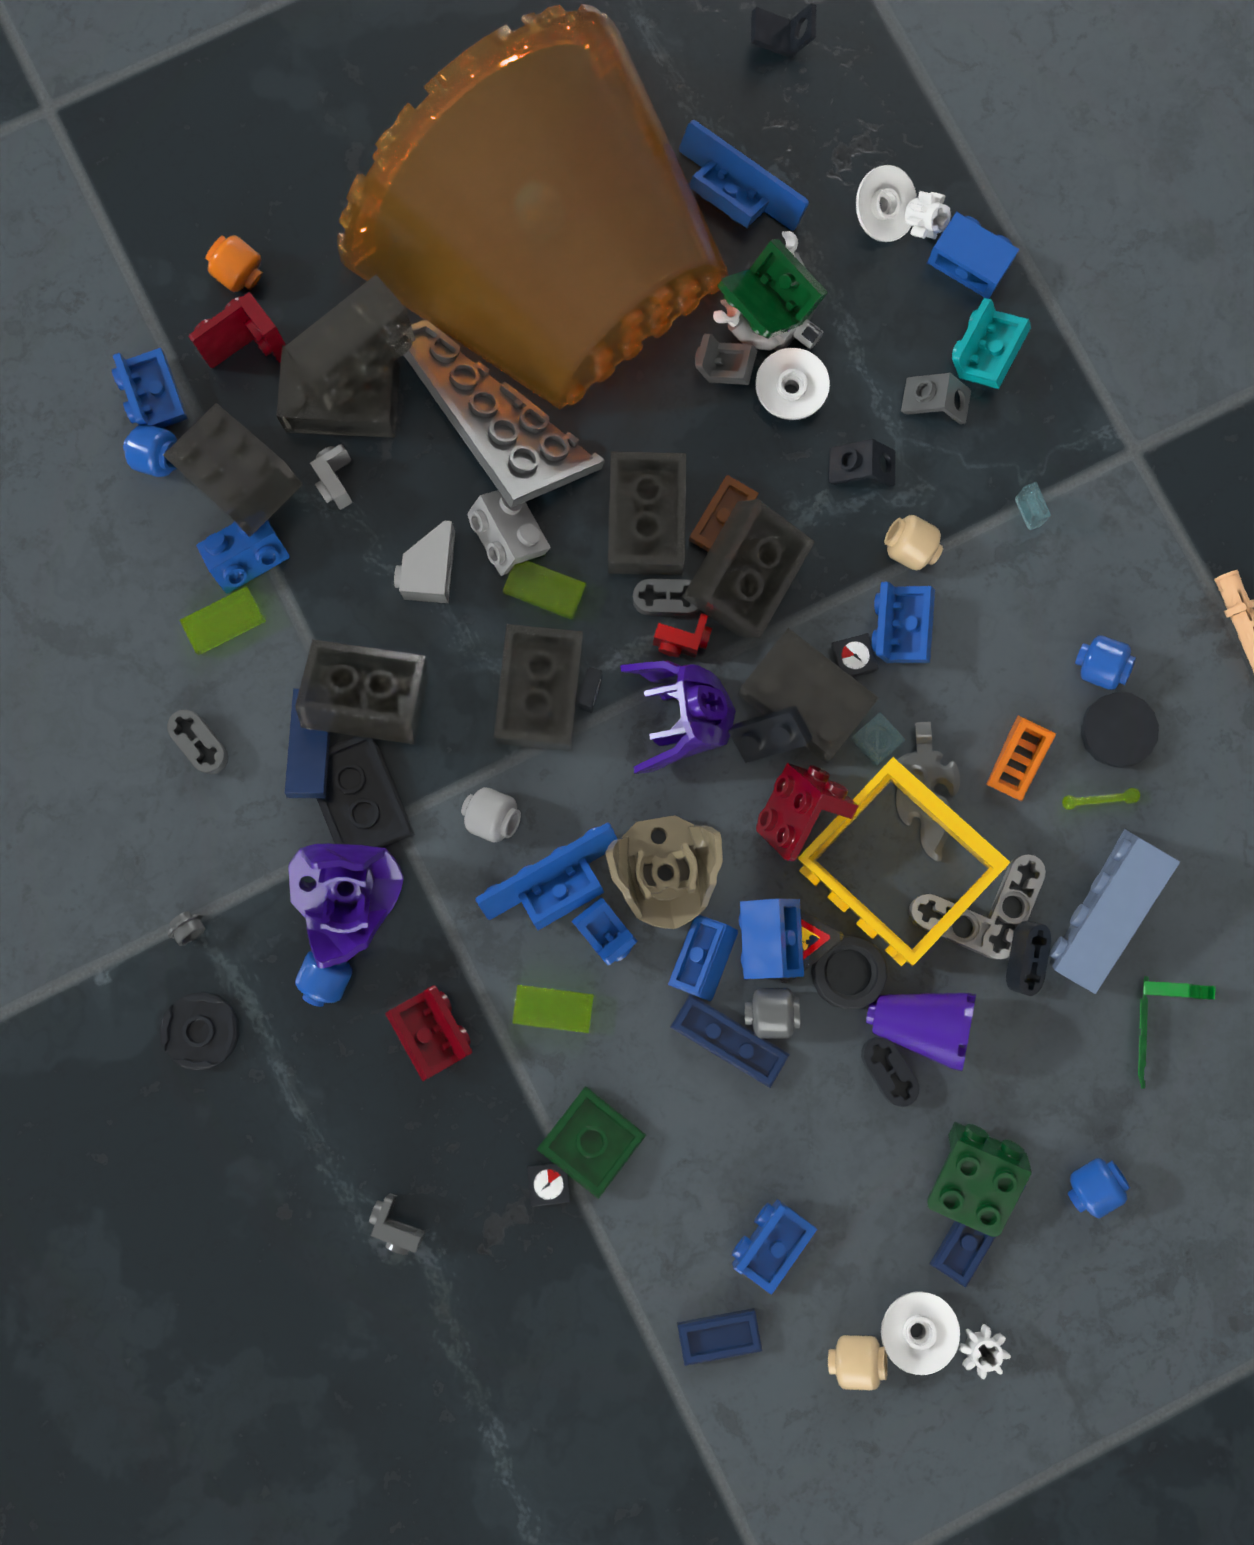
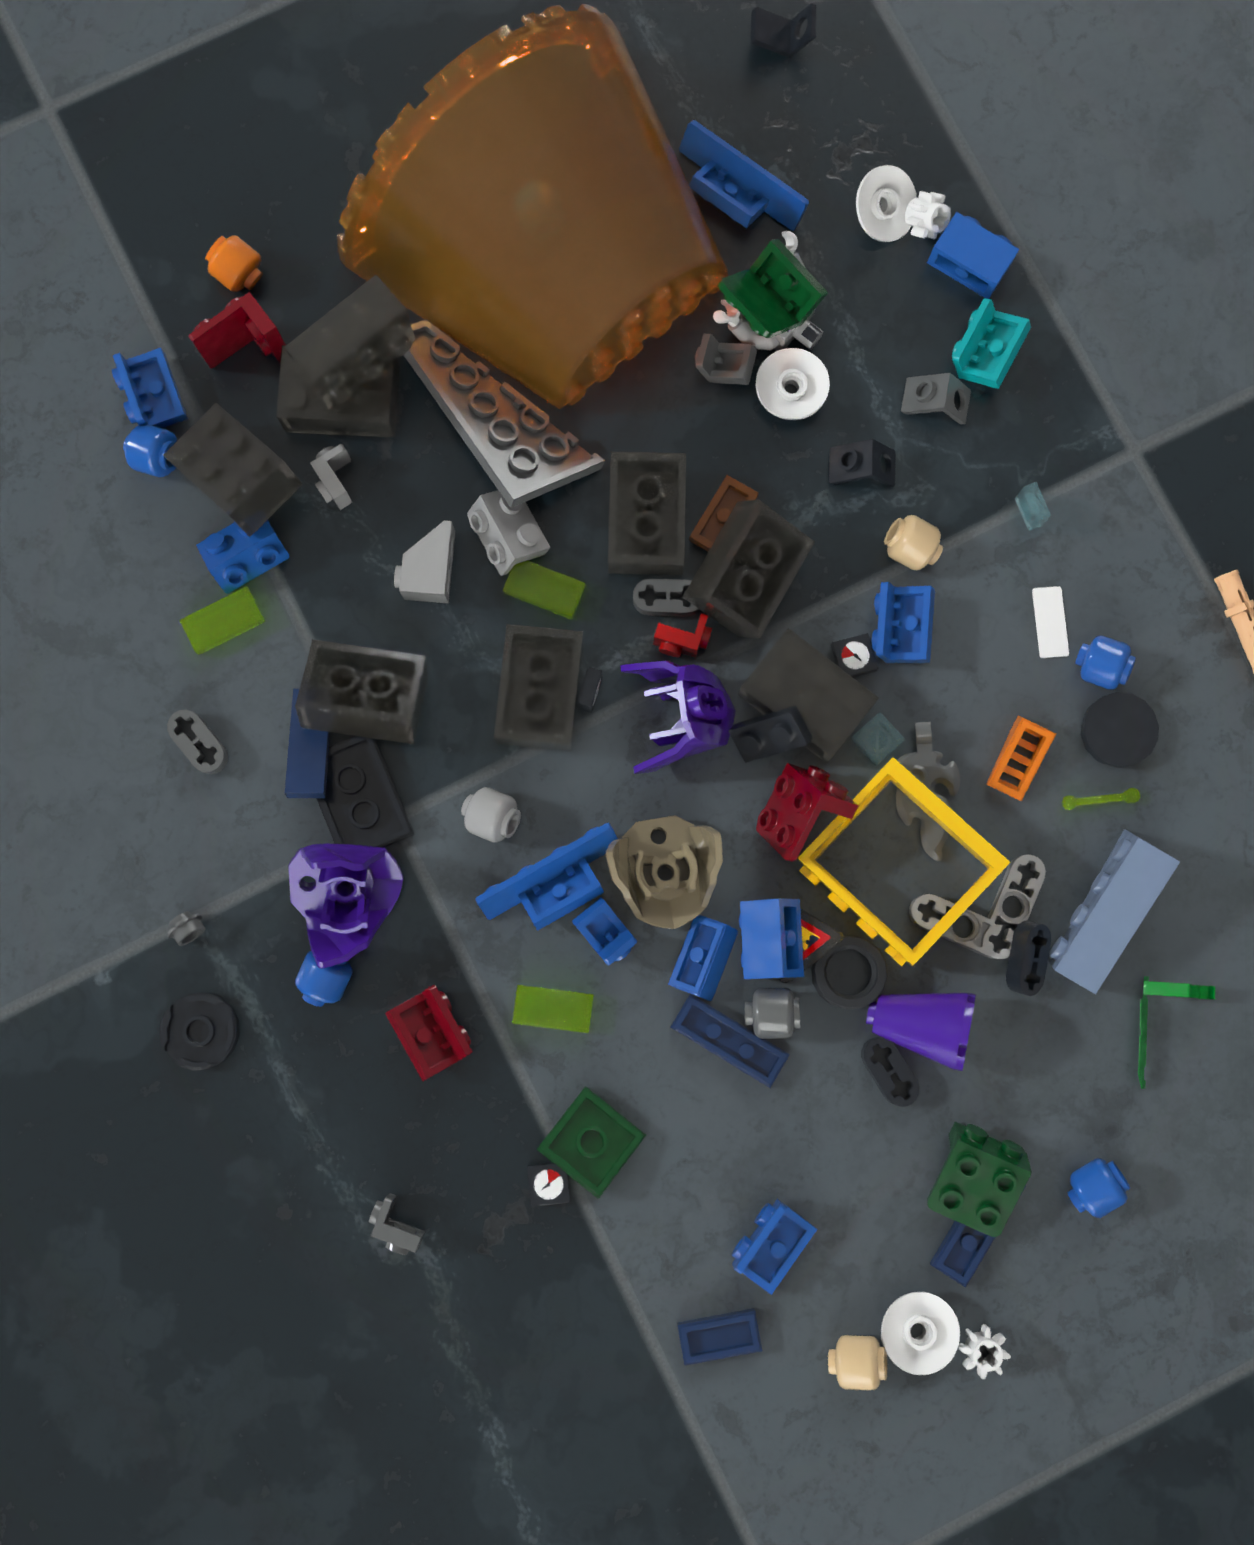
none -> white sticker [1032,586,1069,658]

